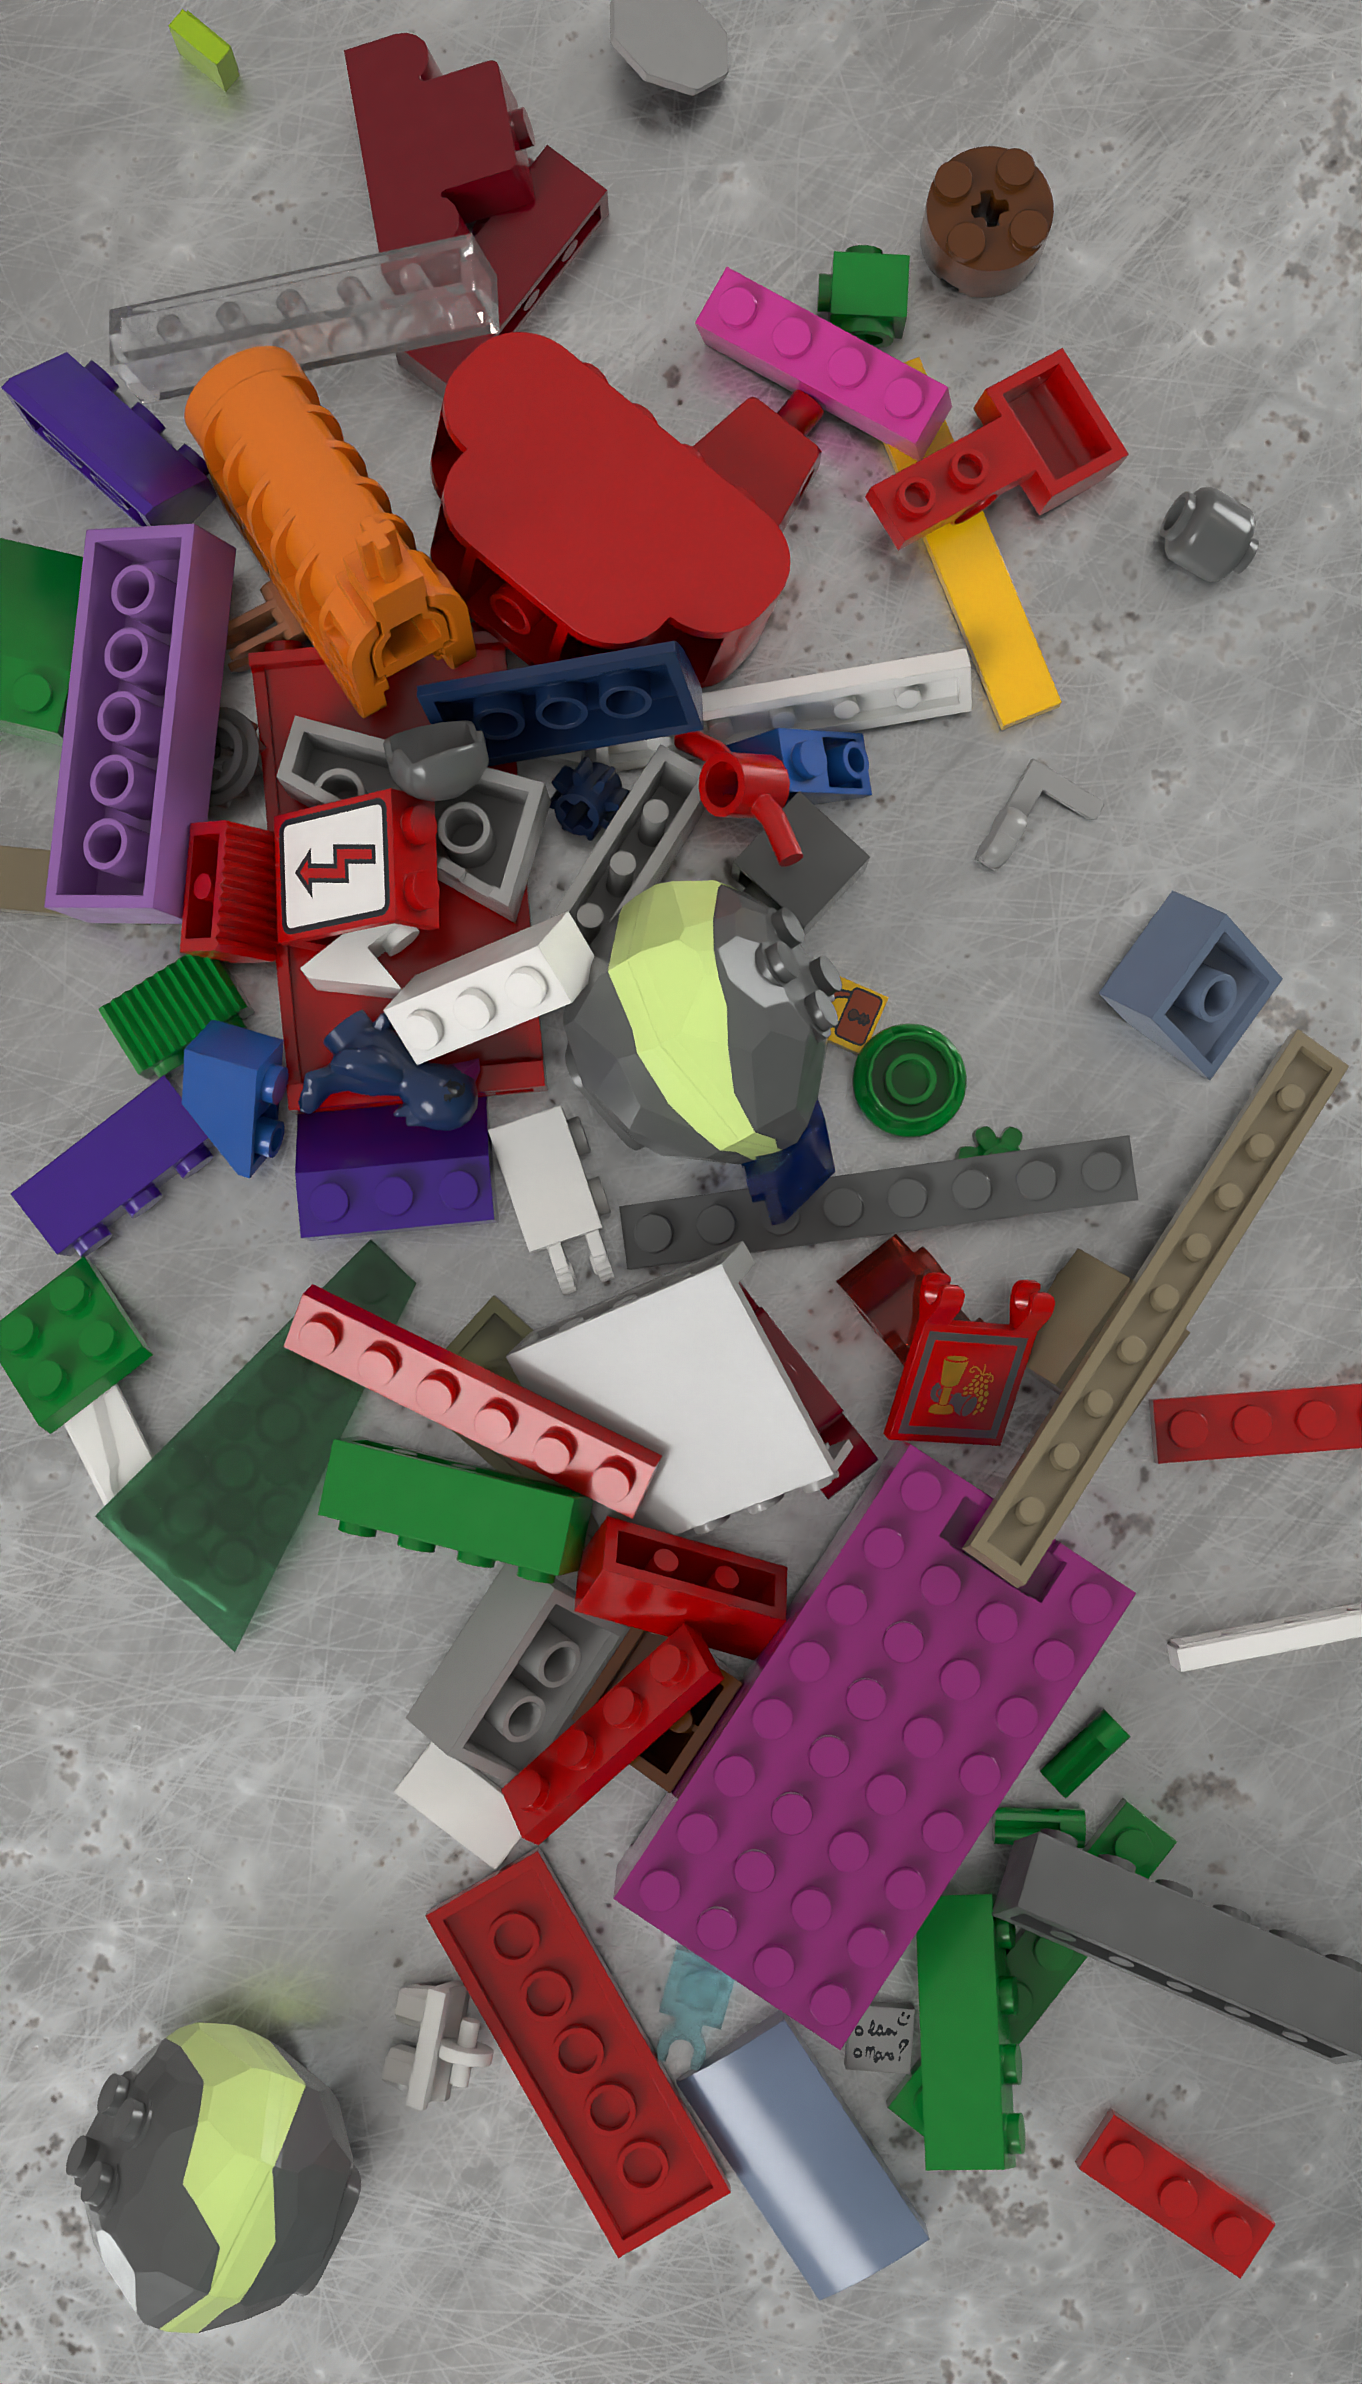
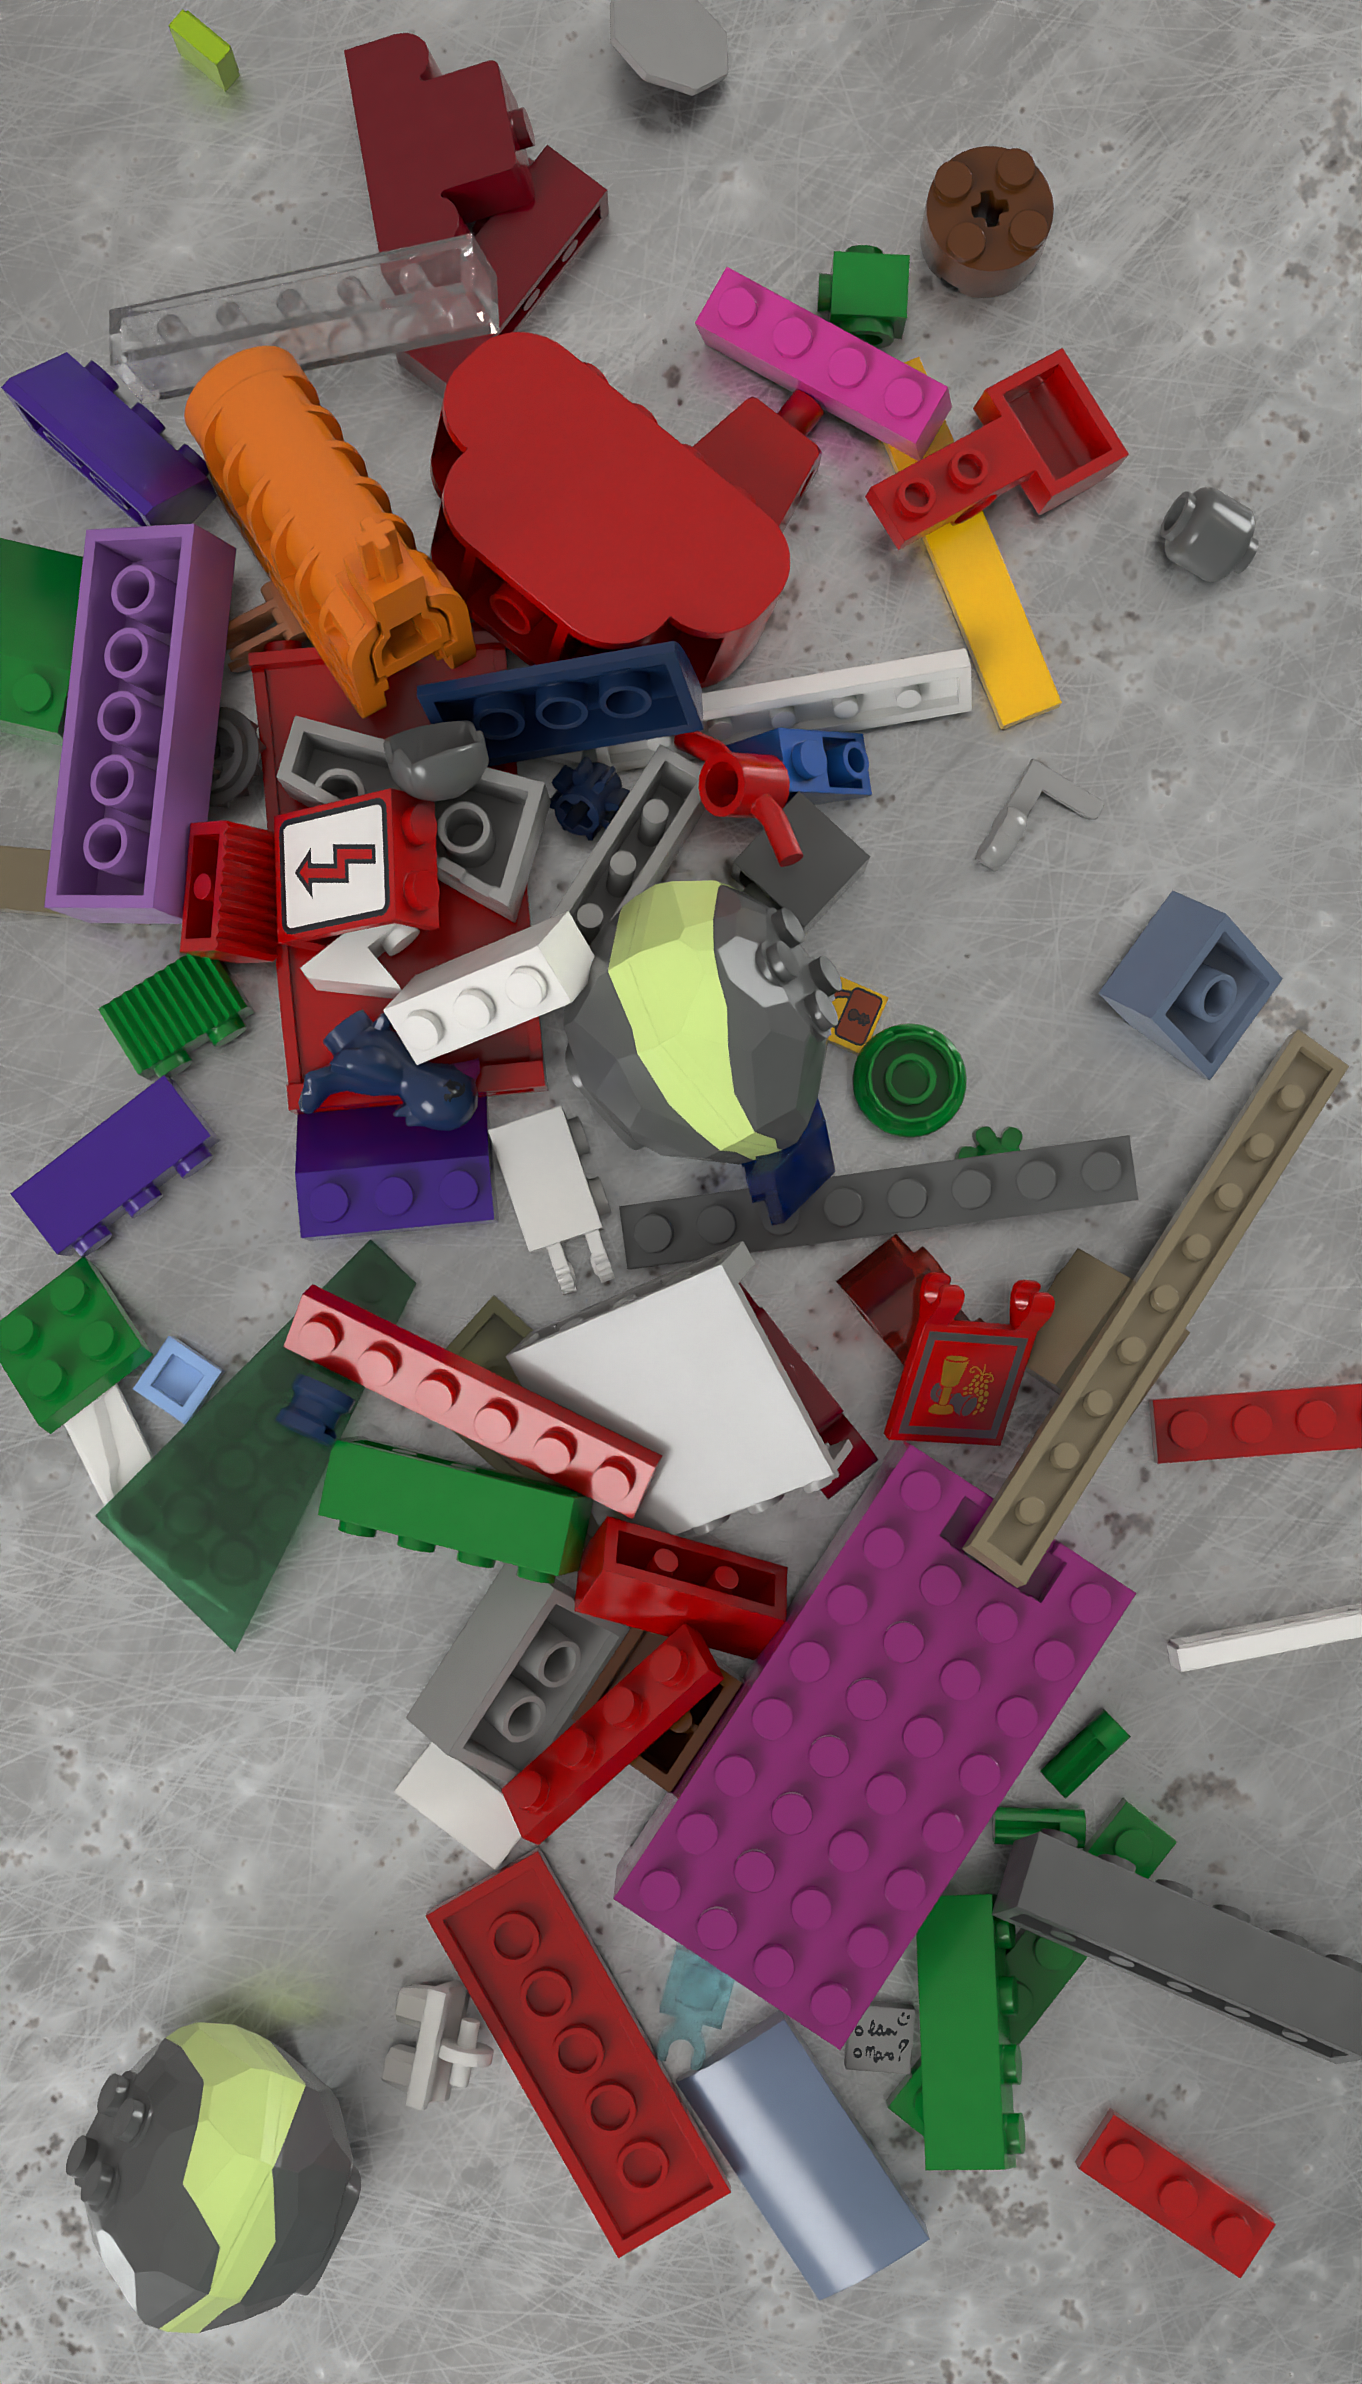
blue slope [182,1019,289,1178] -> none
none -> light blue plate [133,1336,225,1425]
none -> dark blue wheel [274,1373,356,1448]

